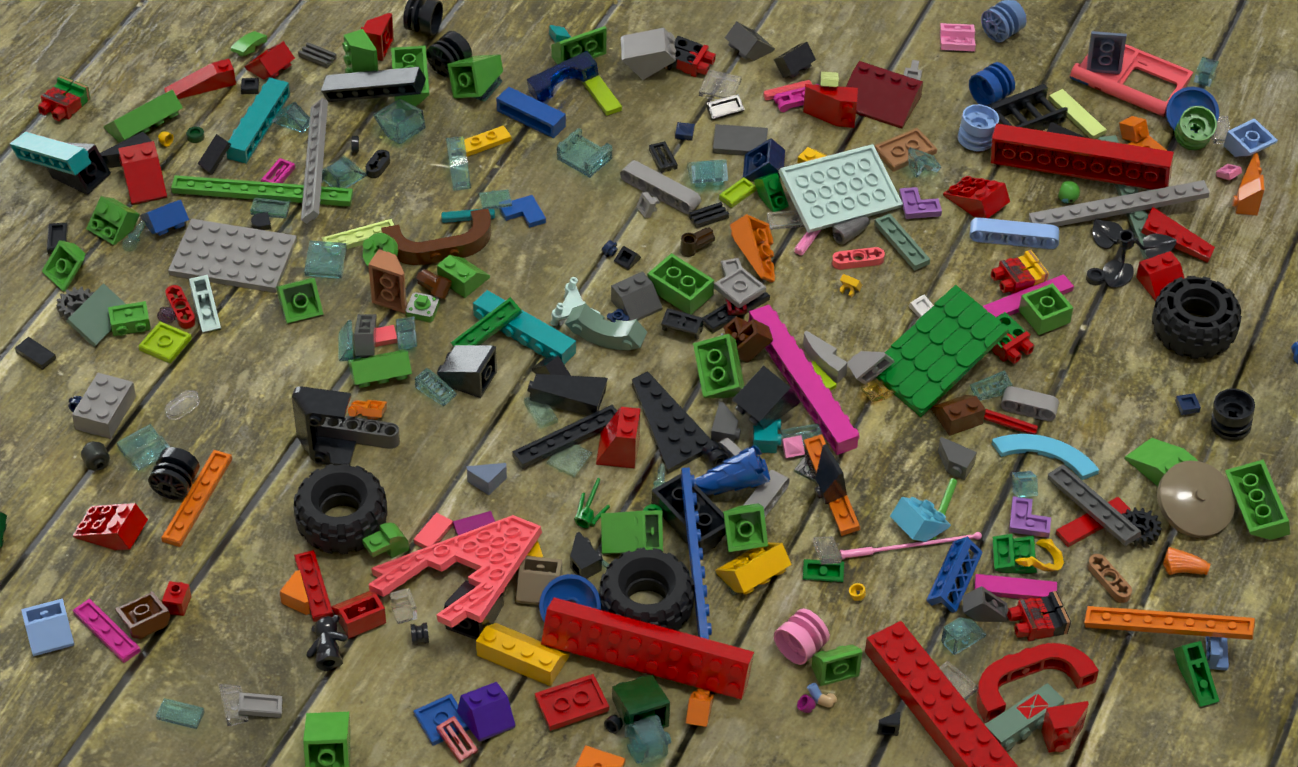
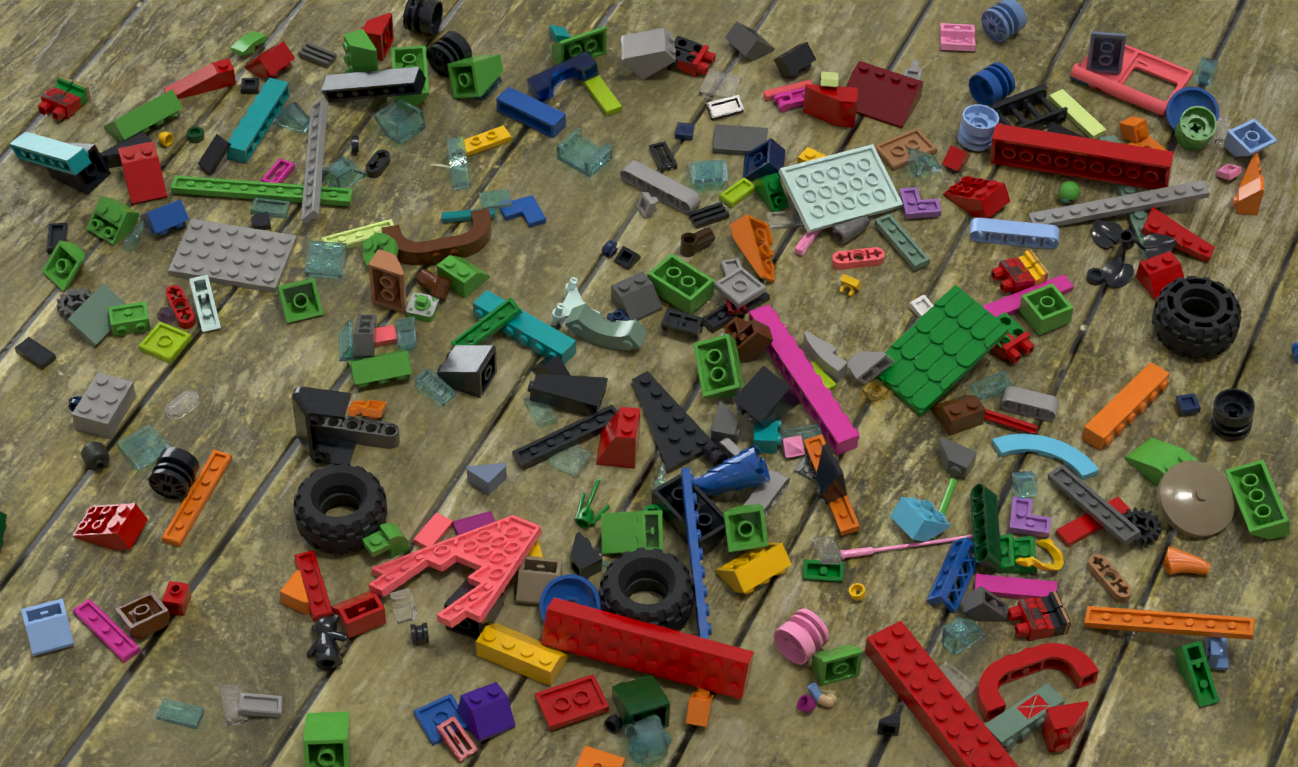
none -> red brick [942,145,970,171]
none -> dark green beam [970,484,1002,572]
none -> orange brick [1082,362,1170,451]

